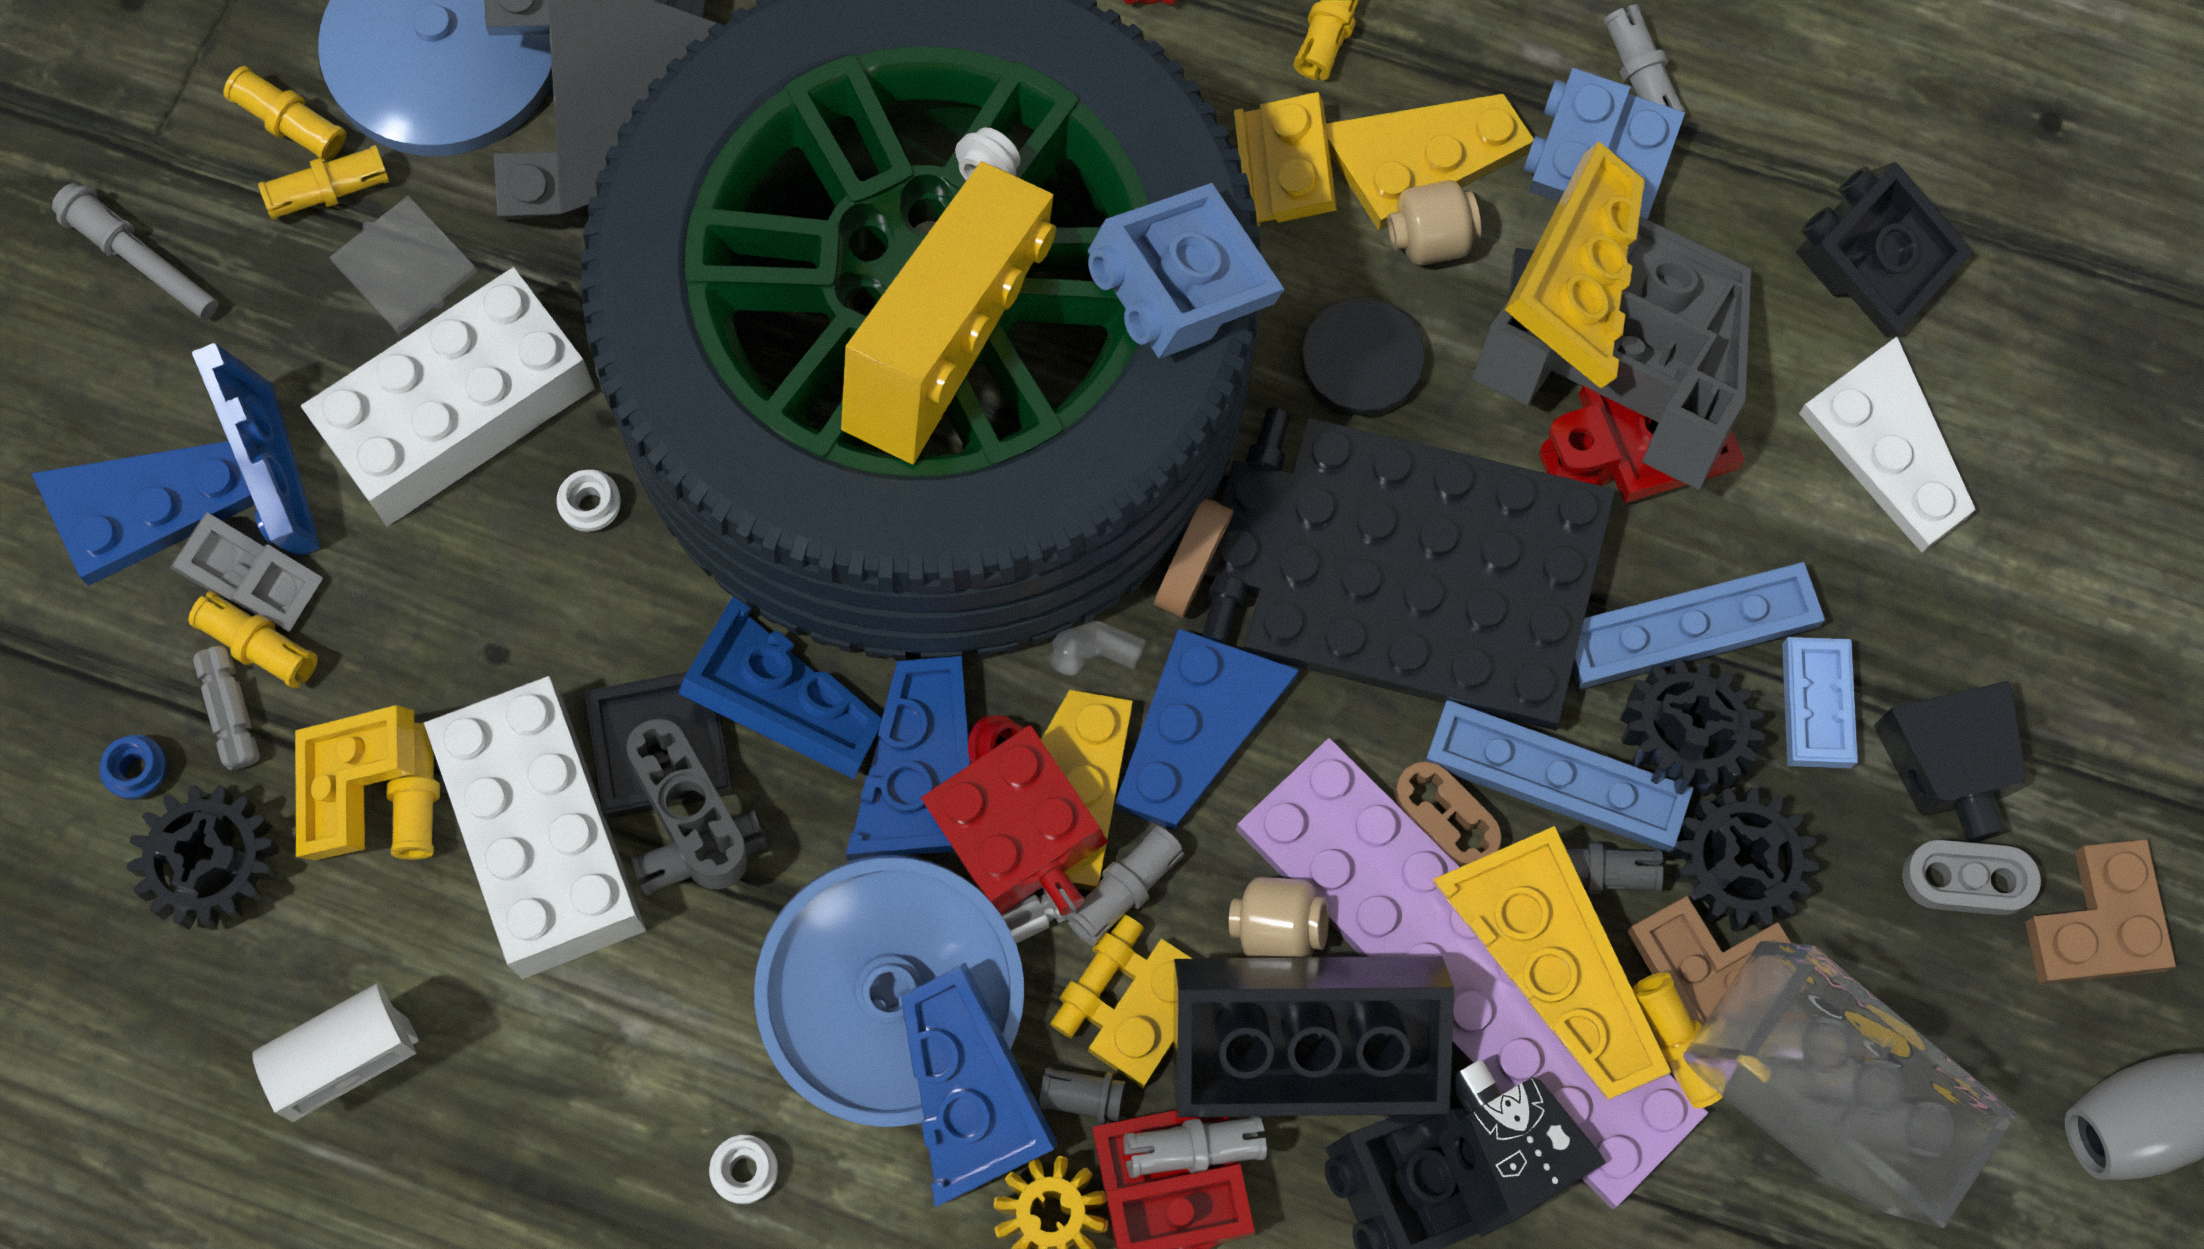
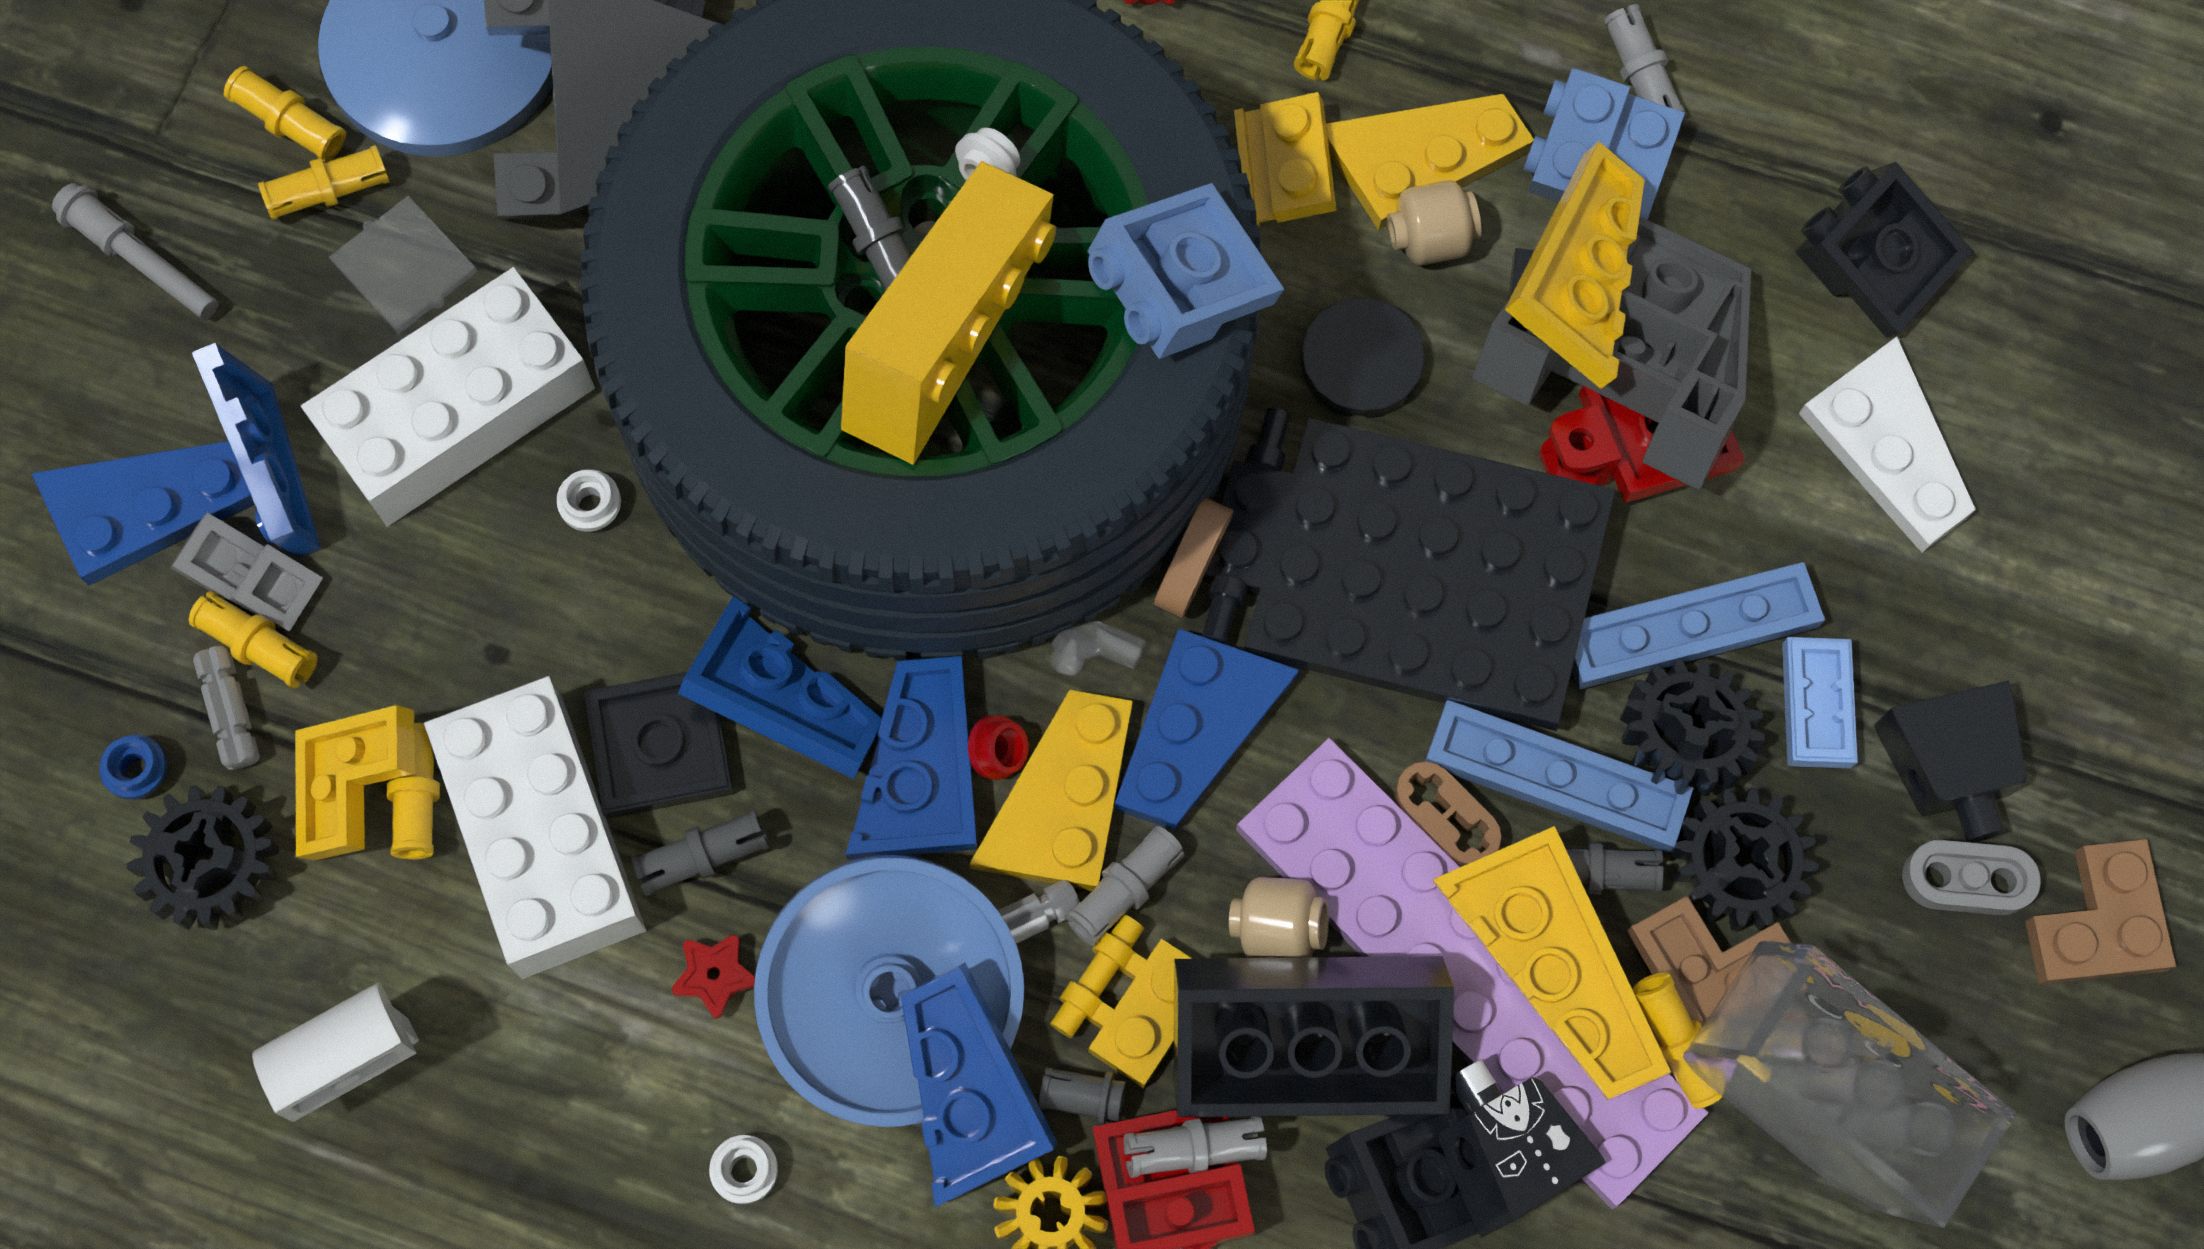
dark grey beam [627,719,748,889] -> none
red plate [920,725,1108,916] -> none
none -> red plate [672,935,755,1019]
none -> dark grey pin [828,166,912,290]

